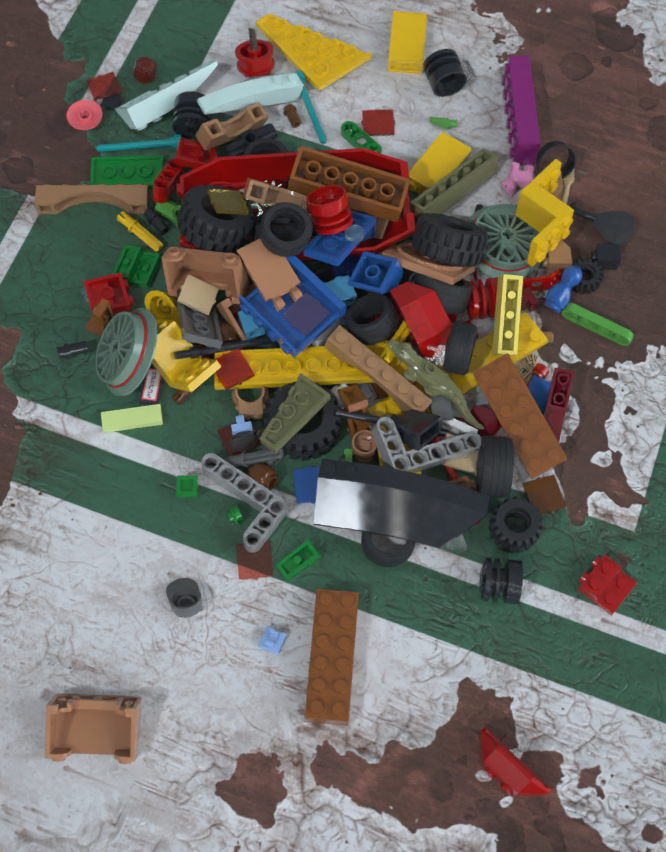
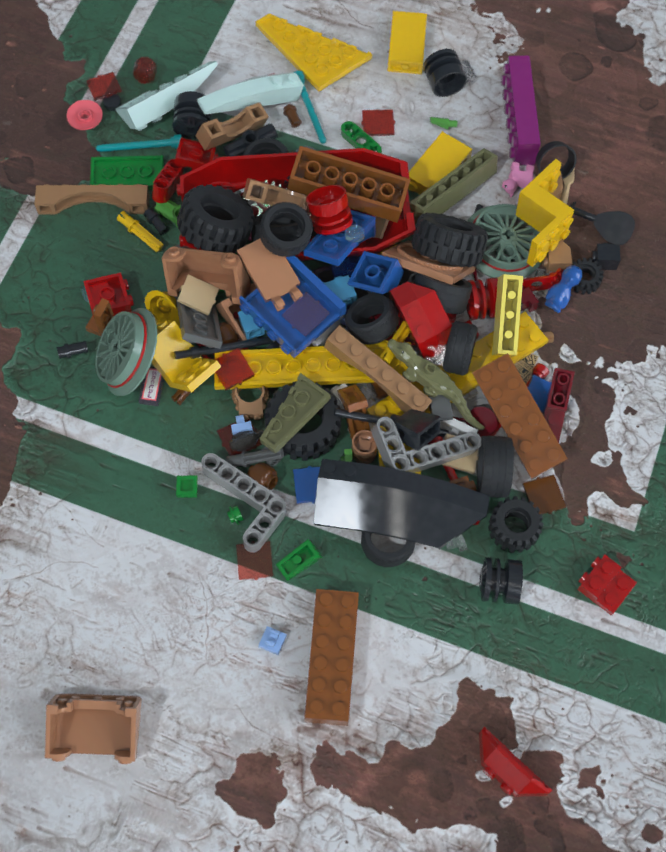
yellowish green tile [101,404,163,433] -> none
green slope [112,245,162,288] -> none
dark grey cap [166,578,202,618] -> none
clear yellow piece [208,189,249,215] -> none
red wheel [235,28,275,78] -> none
bright green beam [562,303,634,346] -> none

